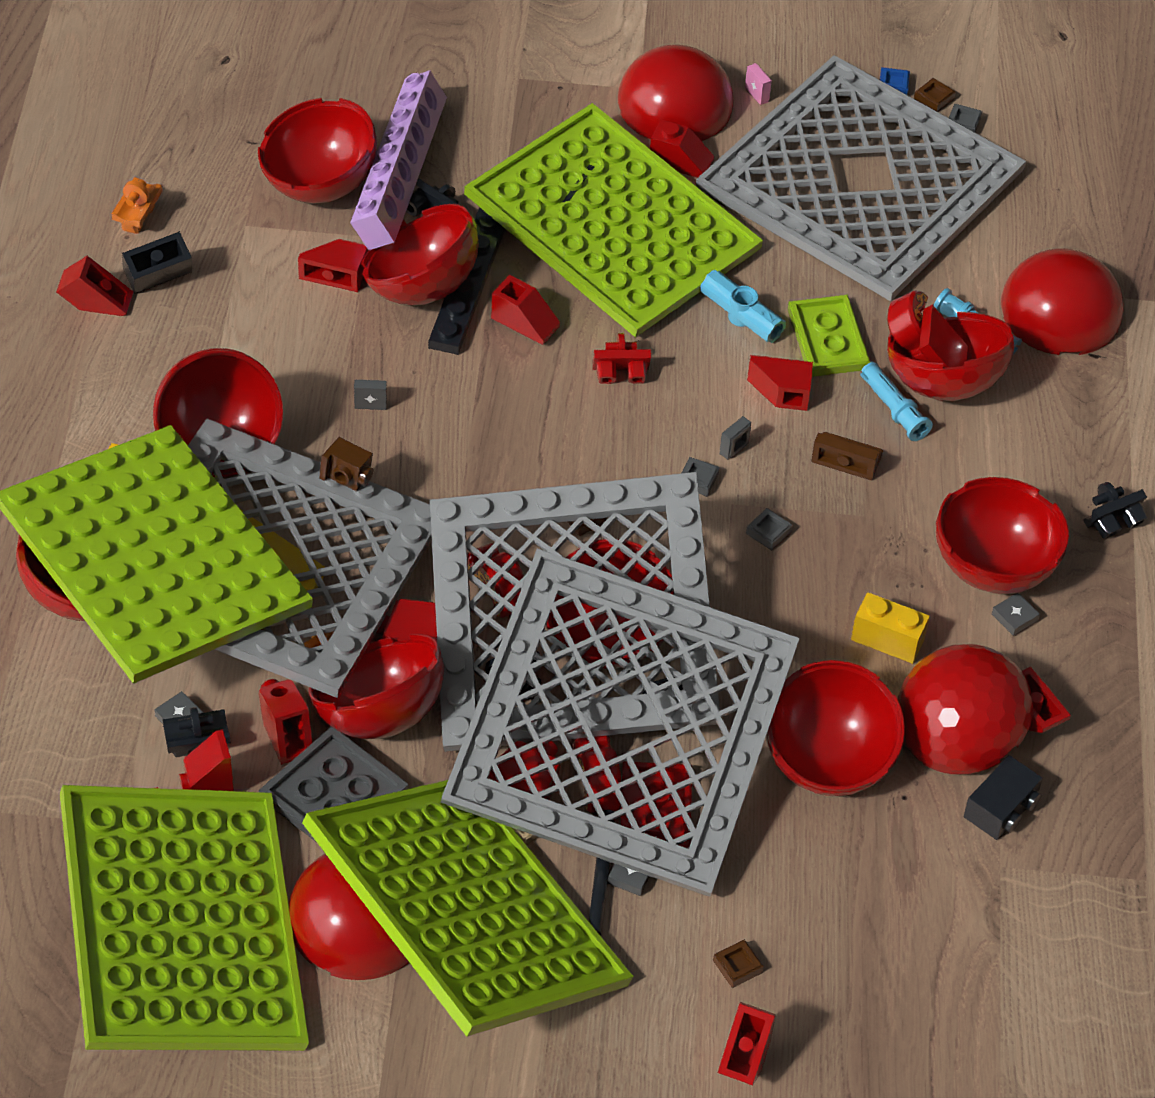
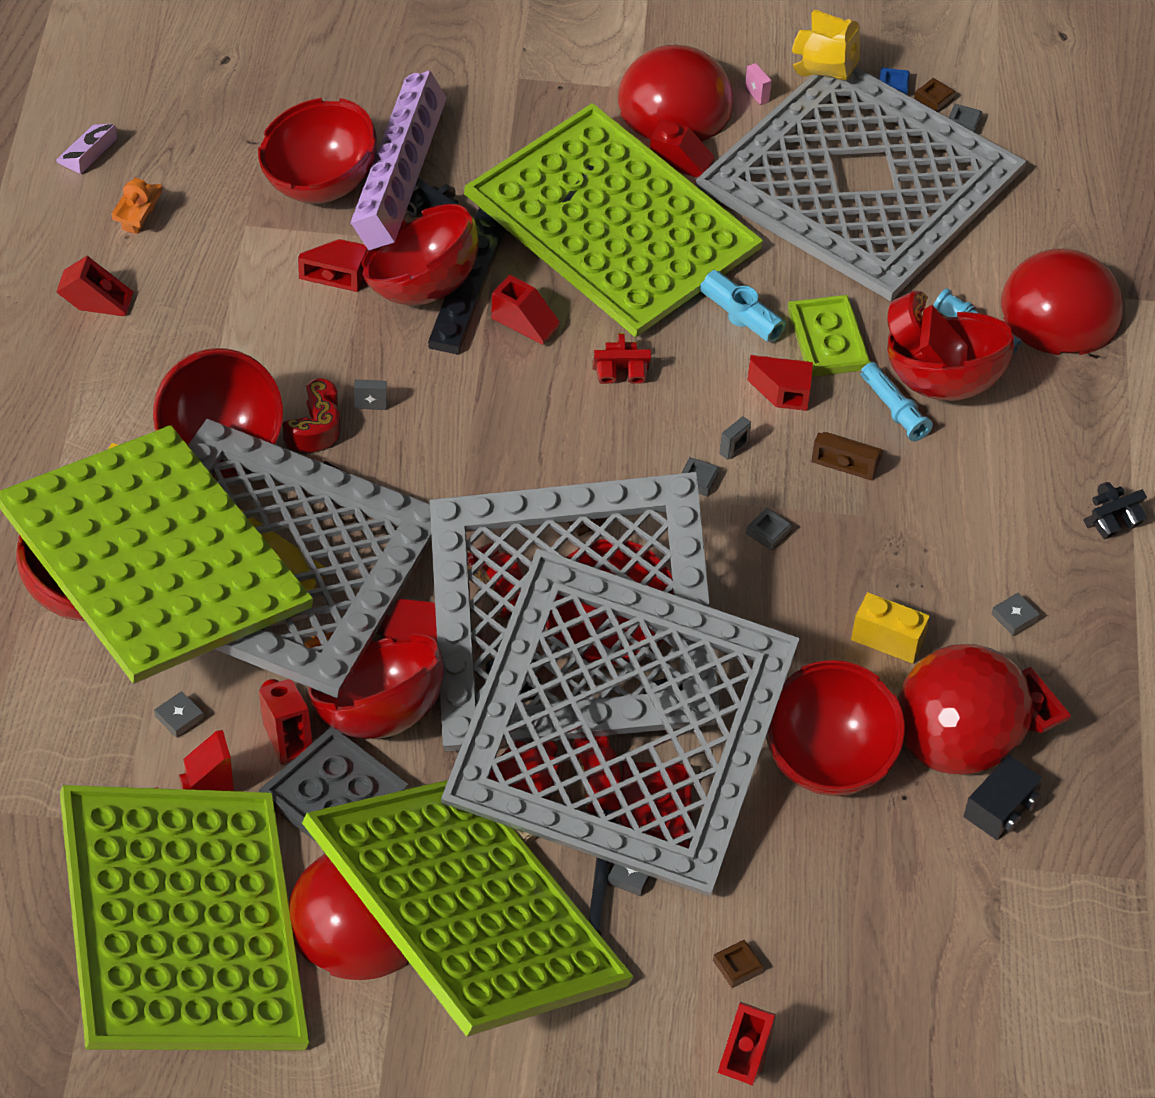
black brick [122,231,192,294] -> none
black hips [162,707,231,757] -> none
reddish brown brick [319,437,374,491] -> none
red piece [936,477,1069,594] -> none
none -> lavender slope [56,124,117,174]
none -> red animal [282,378,340,452]
none -> yellow piece [792,10,860,80]

